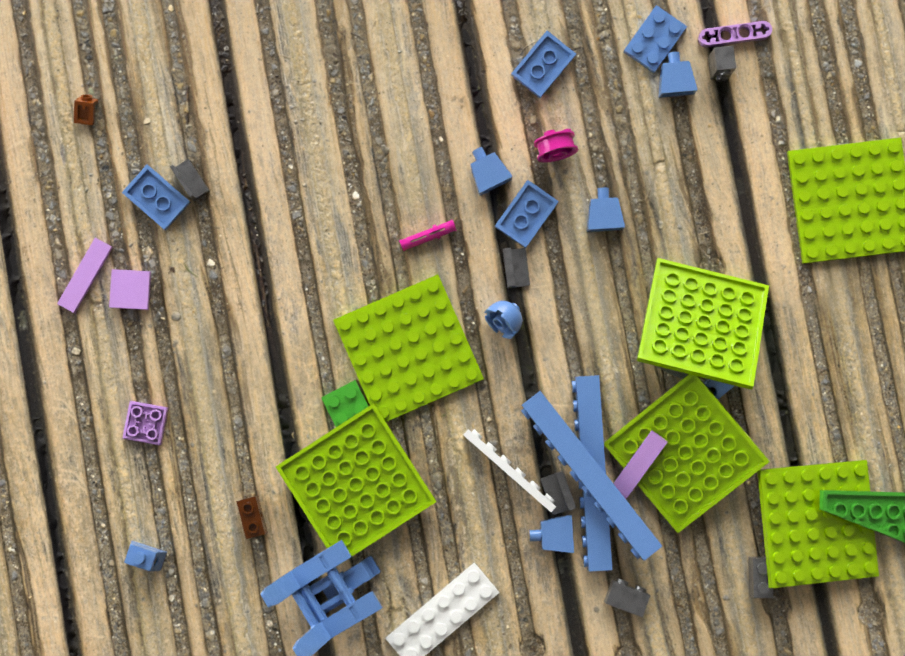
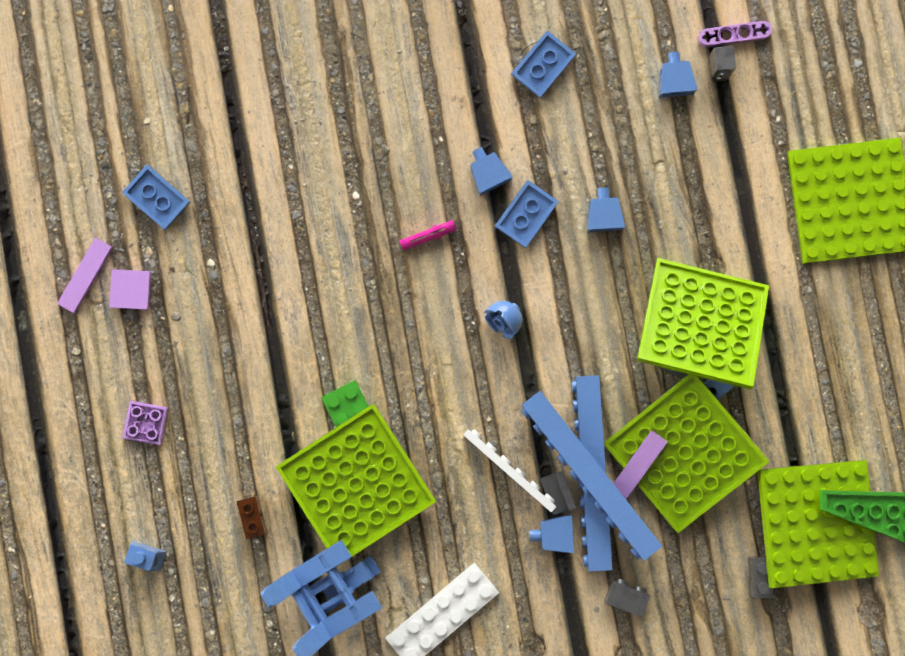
dark orange bracket [74,95,98,125] -> none
flat silver panel [170,159,210,201] -> none
lime plate [333,274,484,422] -> none
flat silver panel [503,248,530,288] -> none
dark pink wheel [534,129,579,163] -> none
medium blue plate [623,5,687,73] -> none

